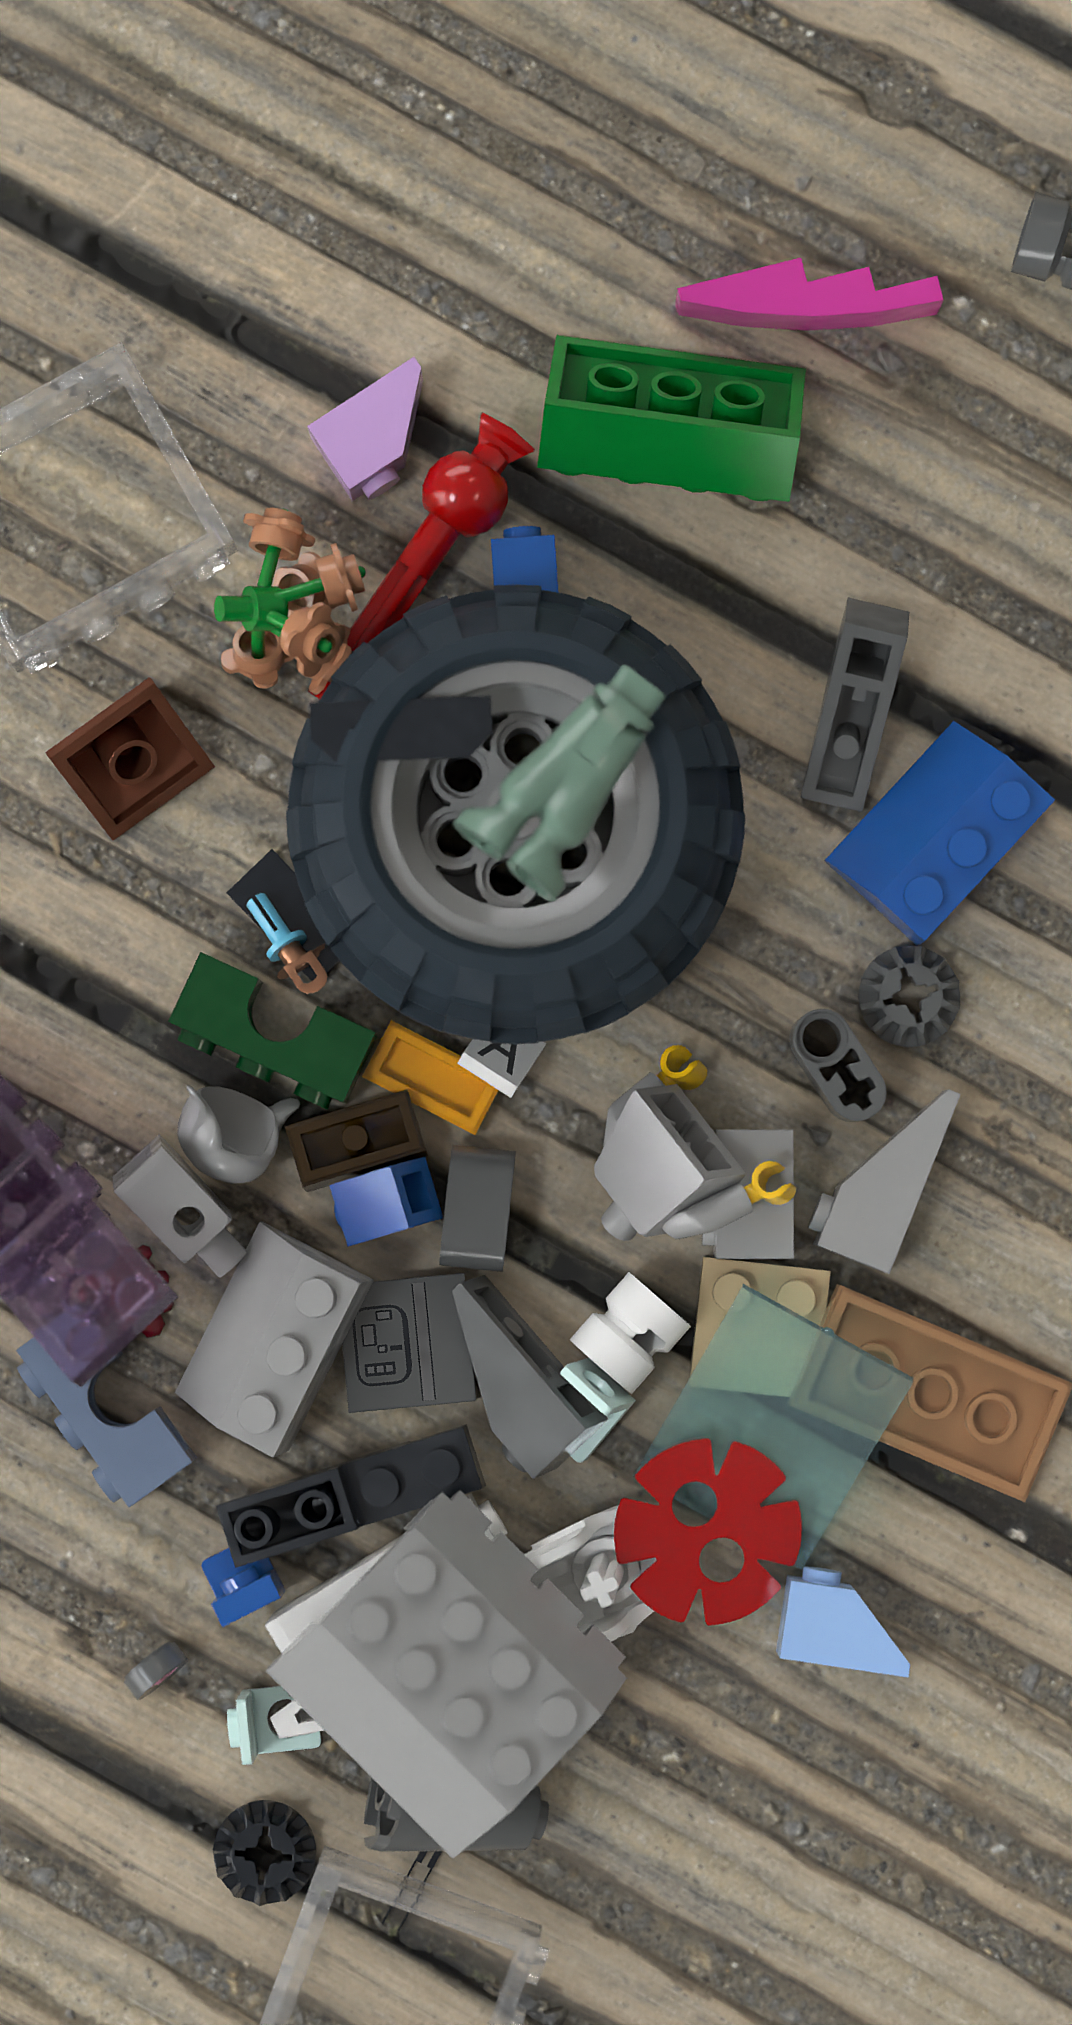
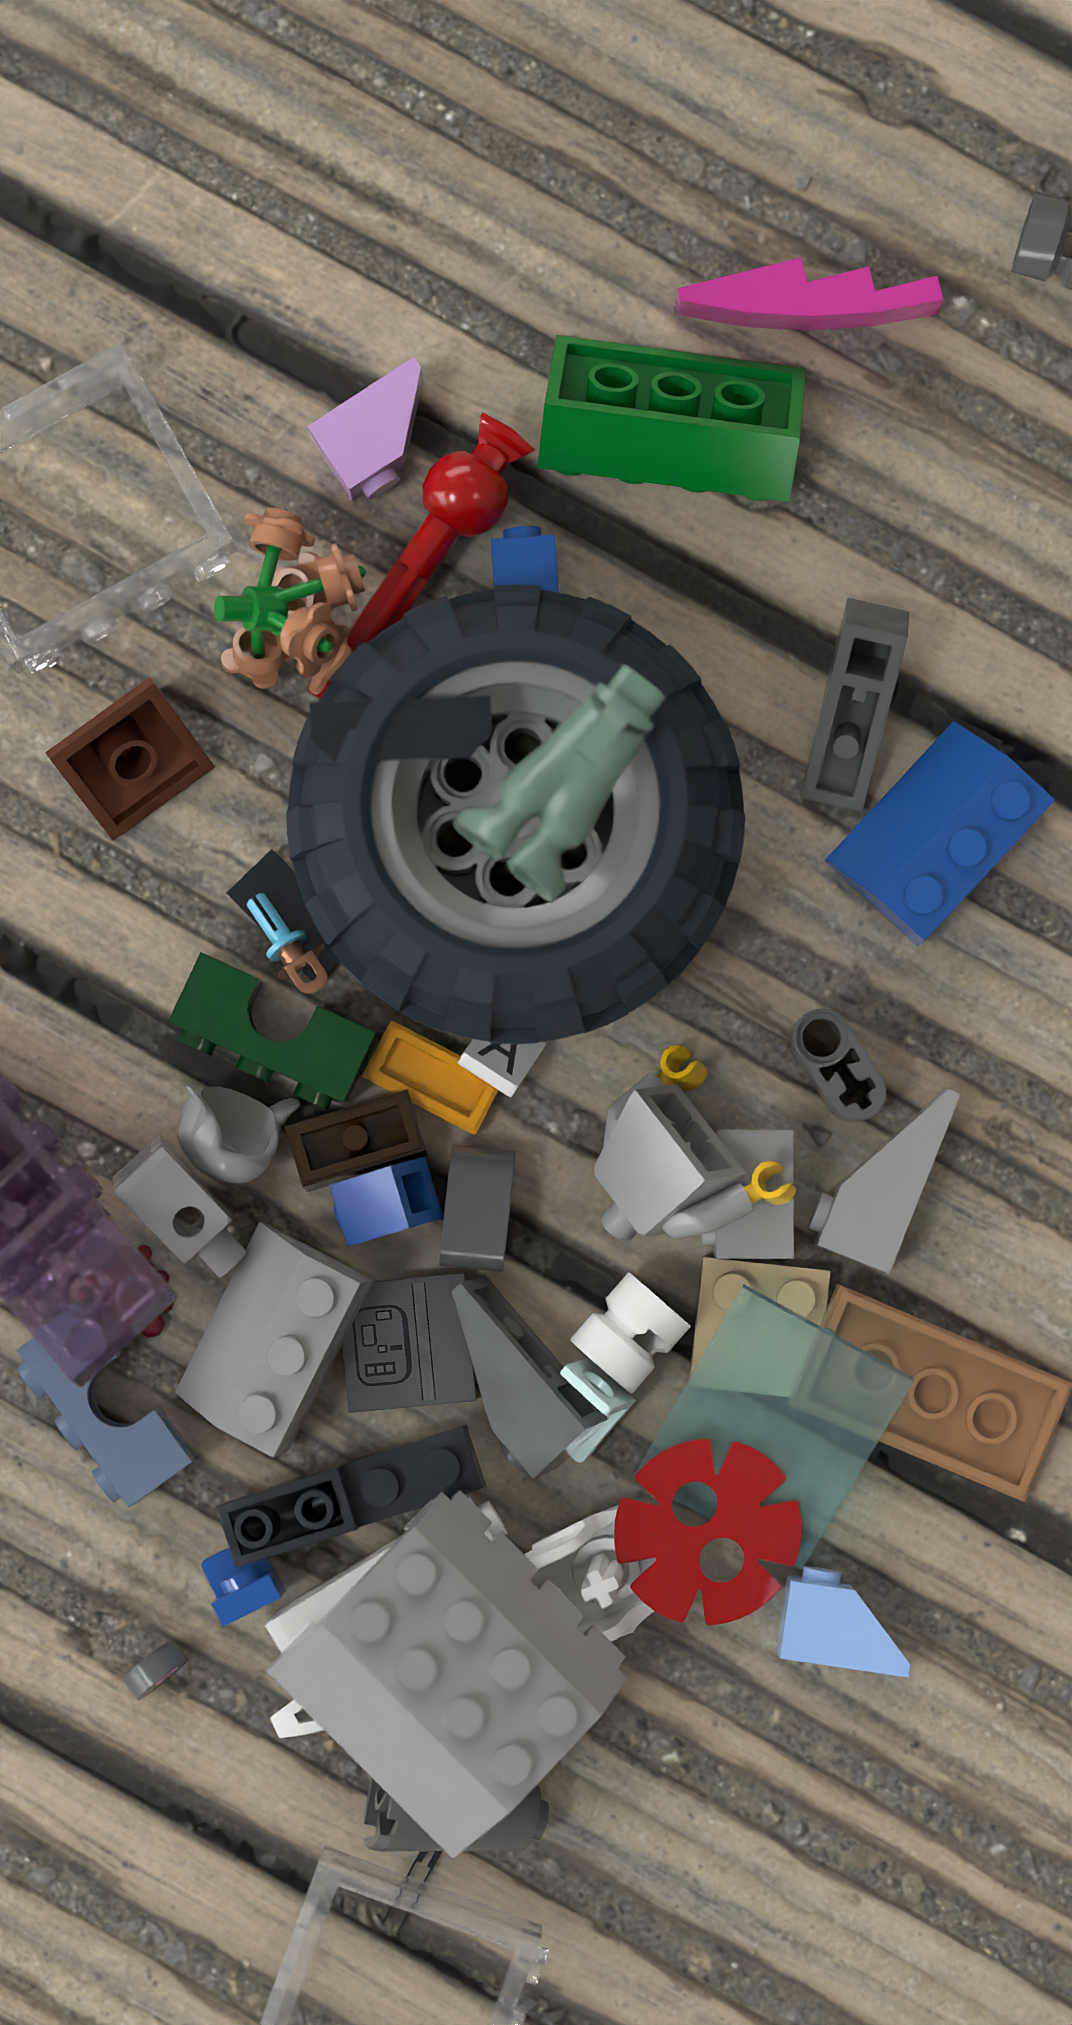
black gear [212,1800,316,1906] -> none
light aqua bracket [227,1686,321,1765] -> none
dark grey gear [858,946,960,1047] -> none

